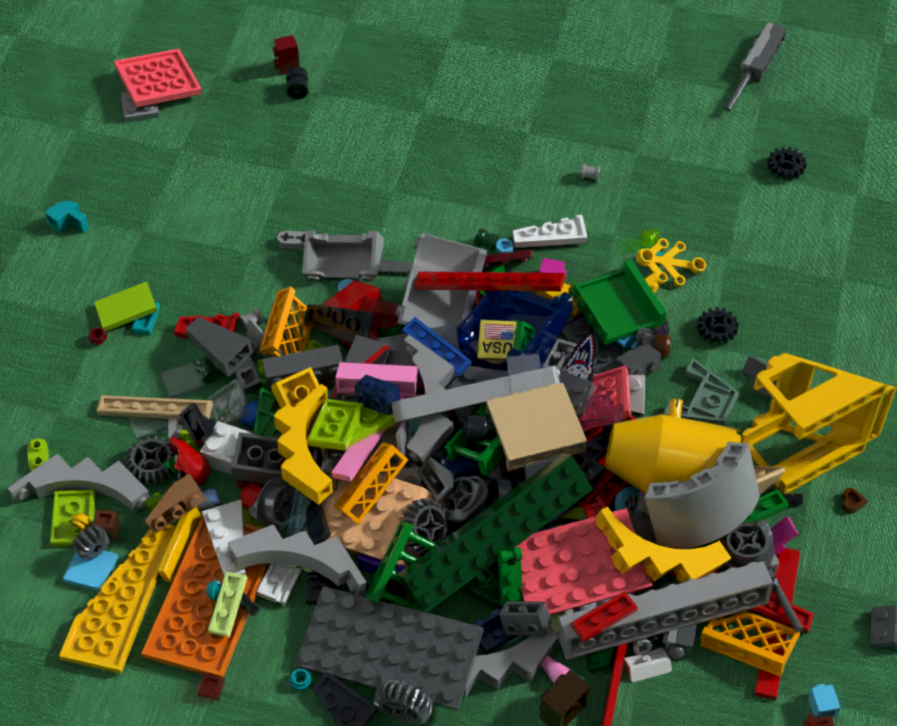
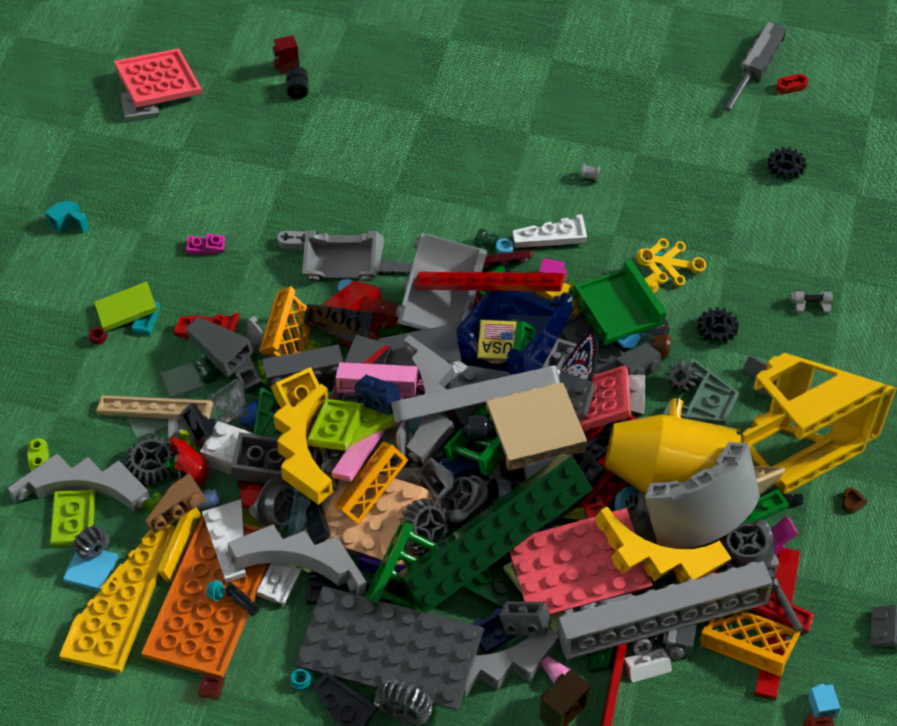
yellow plate [71,513,91,530] -> none
copper panel [92,510,120,542] -> none
yellowish green tile [208,571,248,638] -> none
light grey bush [239,307,264,331] -> none
blue tile [402,317,472,377] -> none
green plate [498,547,523,607] -> none
clear piece [507,353,542,392] -> none
red tile [571,591,638,643] -> none
clear pink plate [580,394,624,428] -> none
flat silver plate [635,327,653,345] -> none
clear neon green wheel [640,227,660,247] -> none
none -> dark pink slope [186,233,225,255]
none -> dark grey gear [665,359,698,392]
none -> red beam [776,74,808,94]
none -> light grey piece [790,290,833,314]

